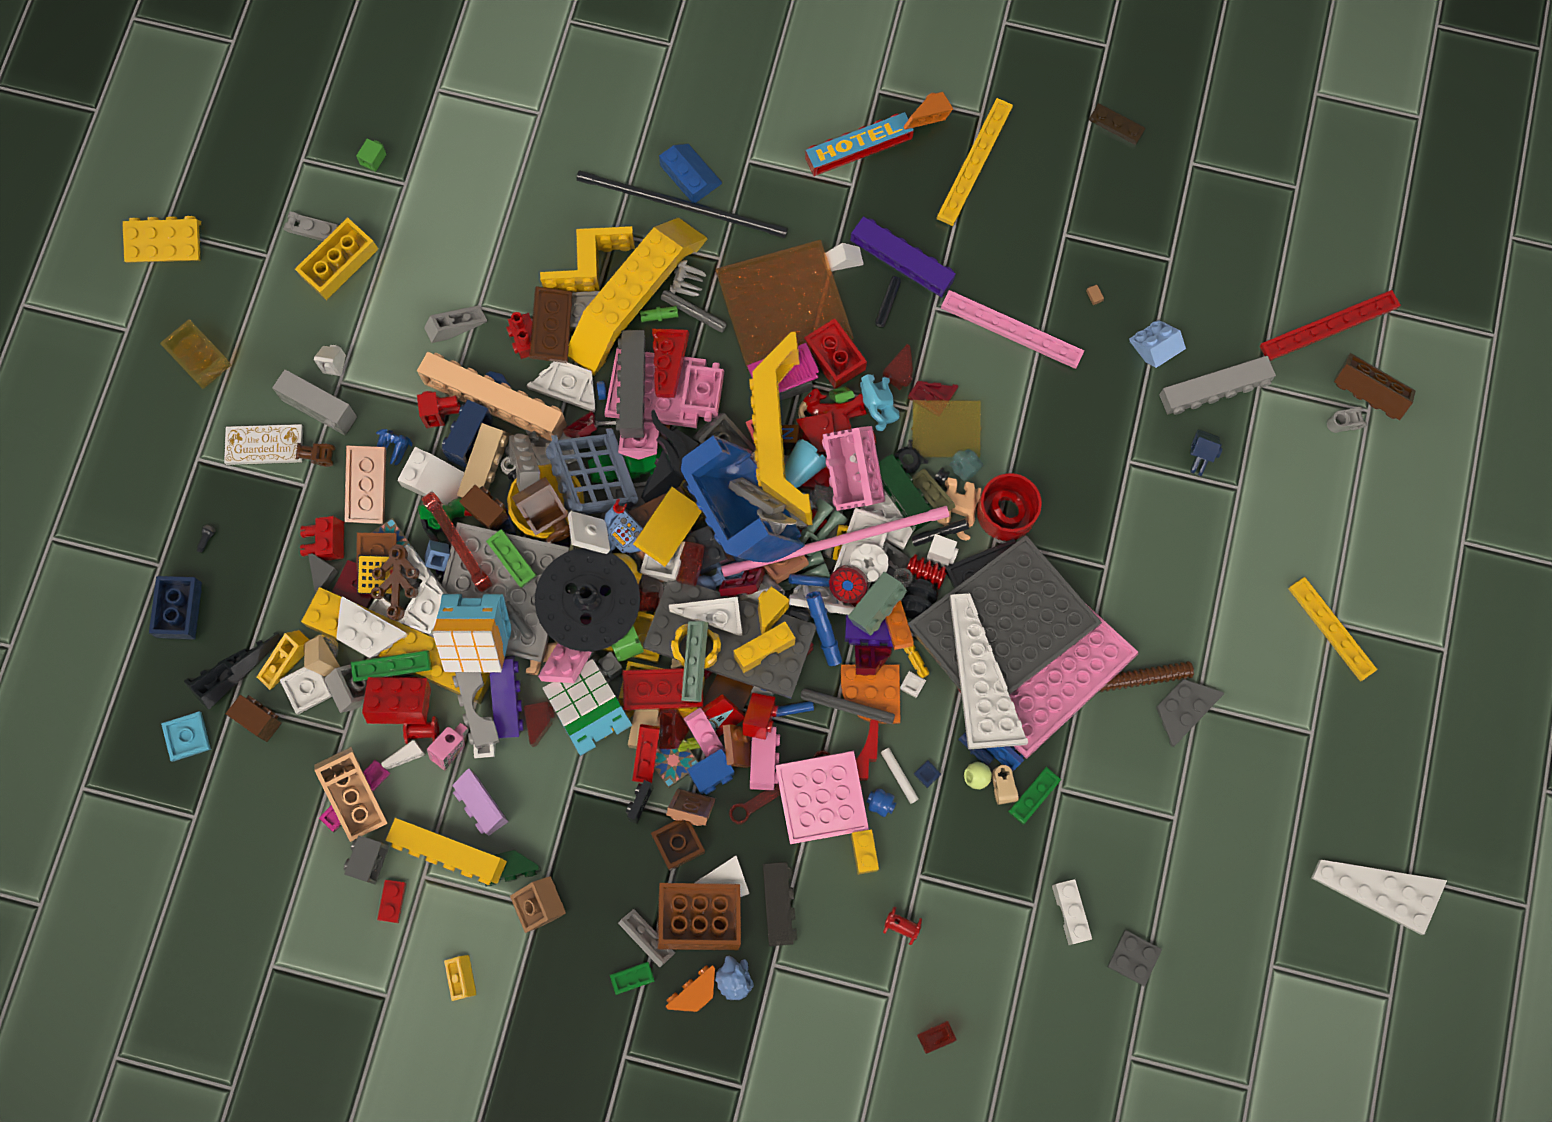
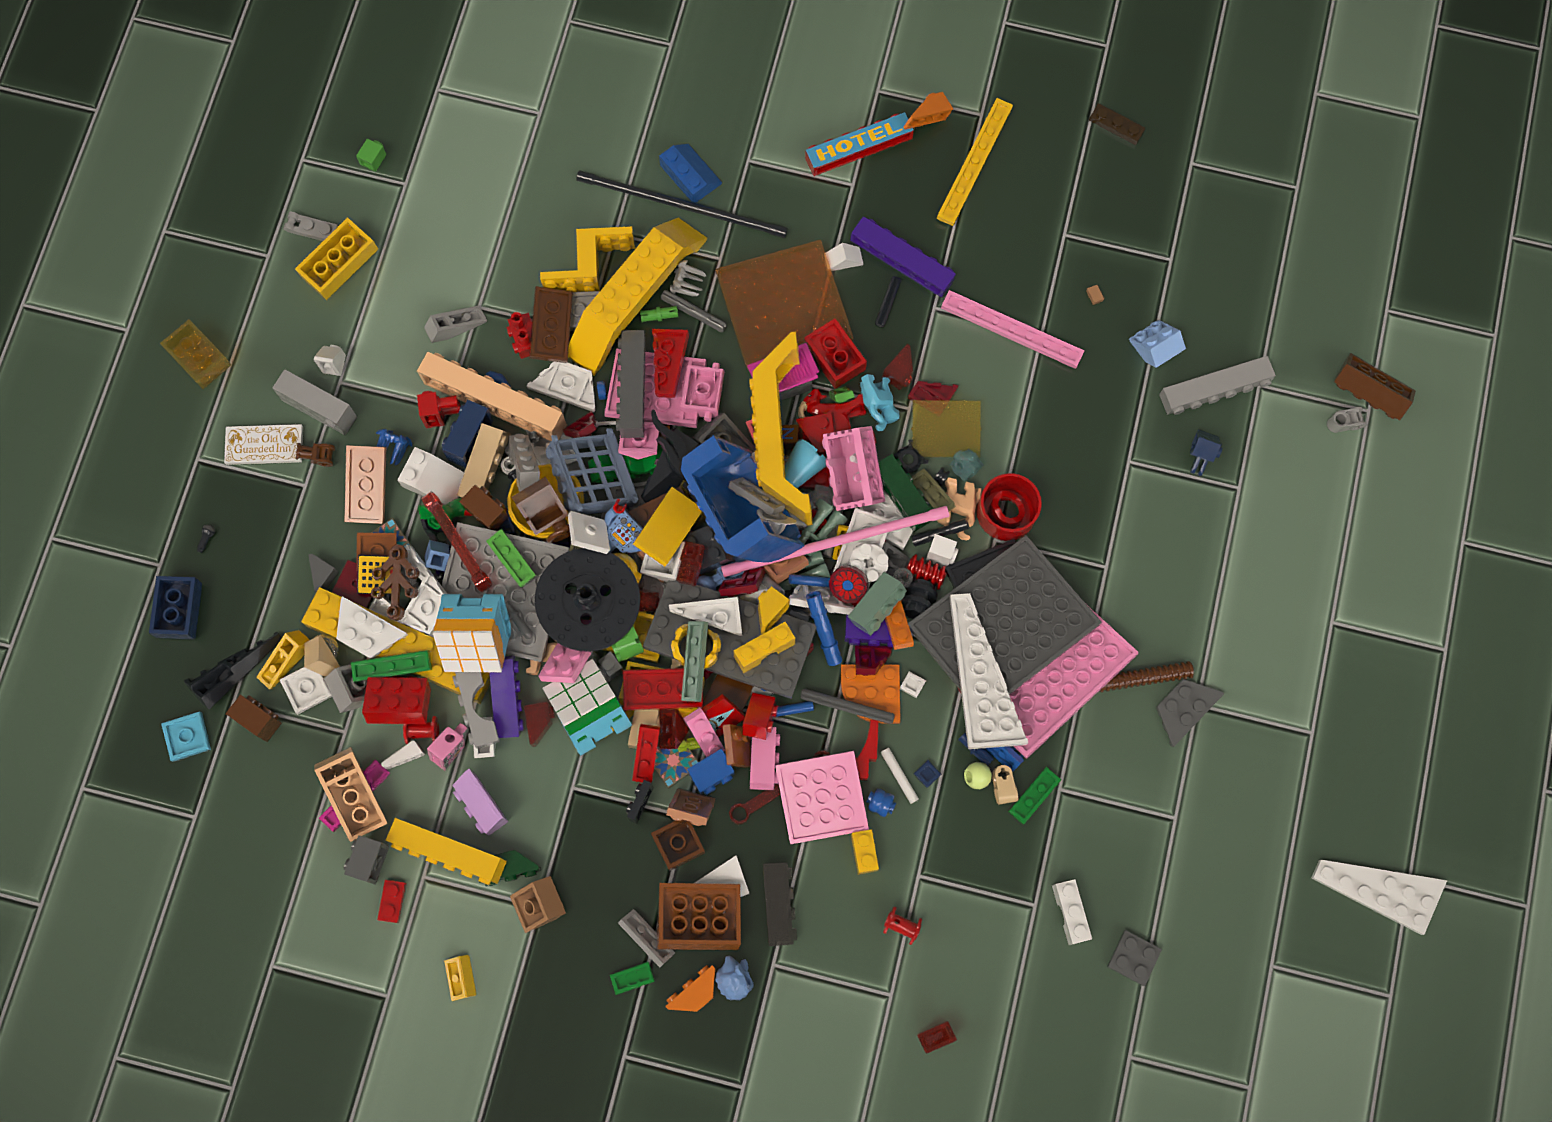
yellow bracket [123,216,201,263] -> none
red brick [300,516,344,561] -> none
yellow axle [903,645,929,678] -> none
red plate [1260,290,1401,361] -> none
yellow tile [1288,577,1378,682] -> none

